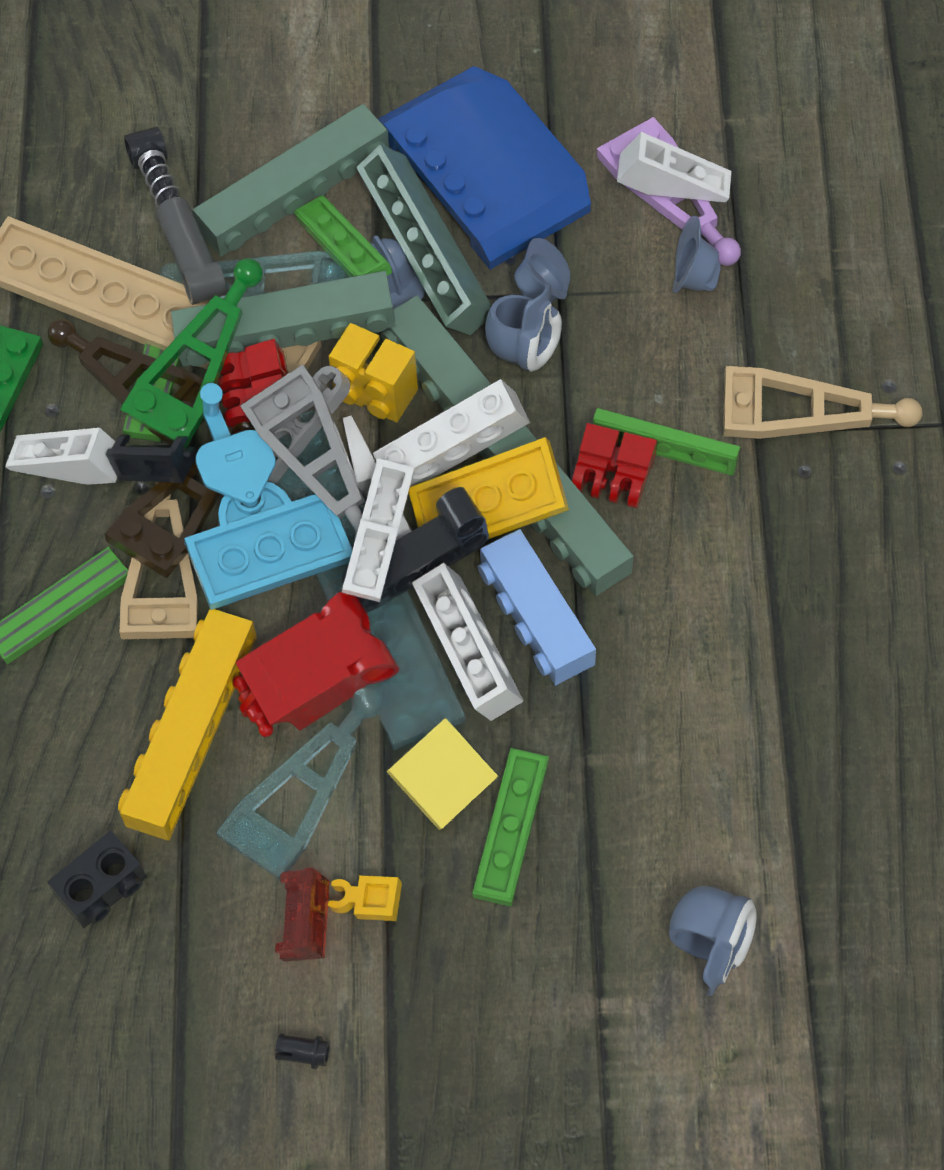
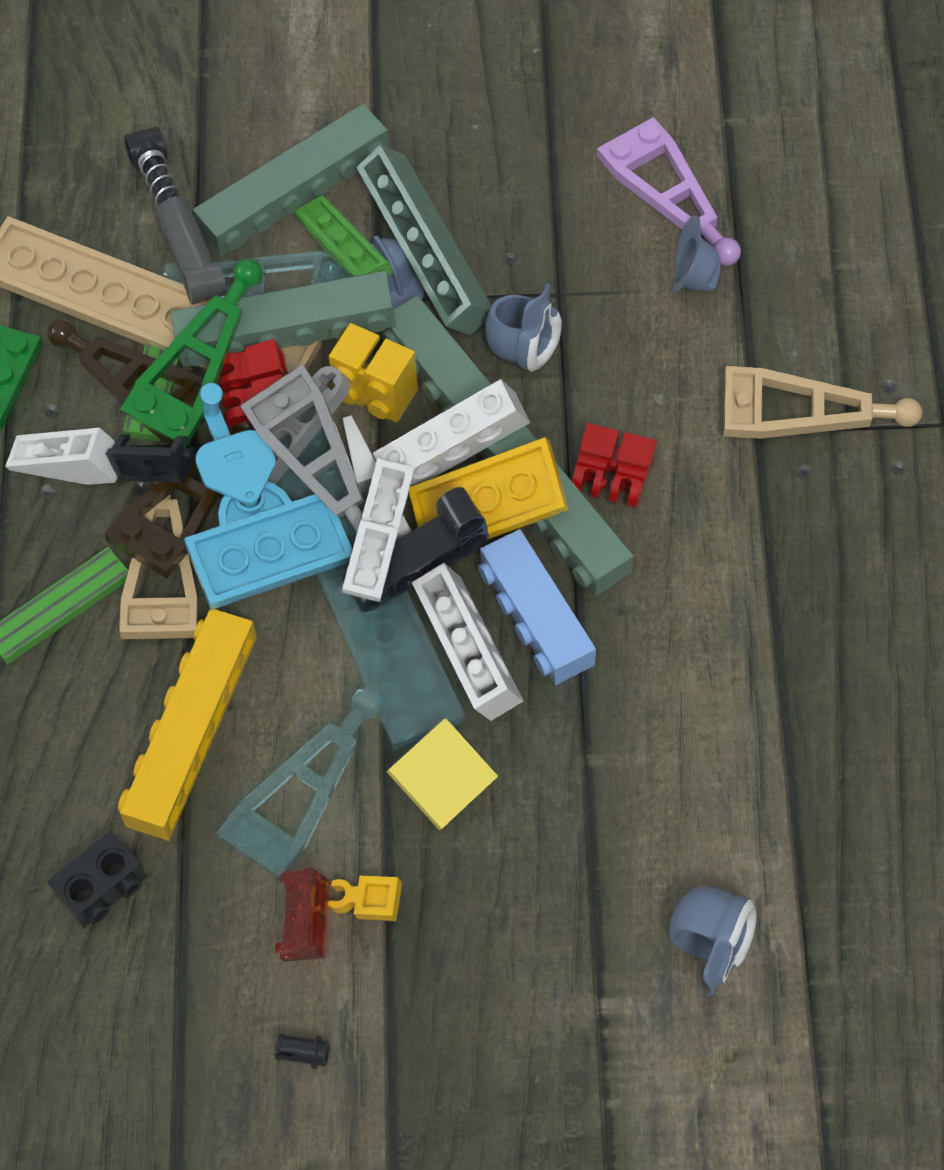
red piece [232,591,399,737] -> none
blue slope [378,66,591,270] -> none
bright green tile [472,748,549,907] -> none
sand blue piece [514,238,570,302] -> none
bright green tile [593,408,740,476] -> none
white slope [617,132,731,202] -> none

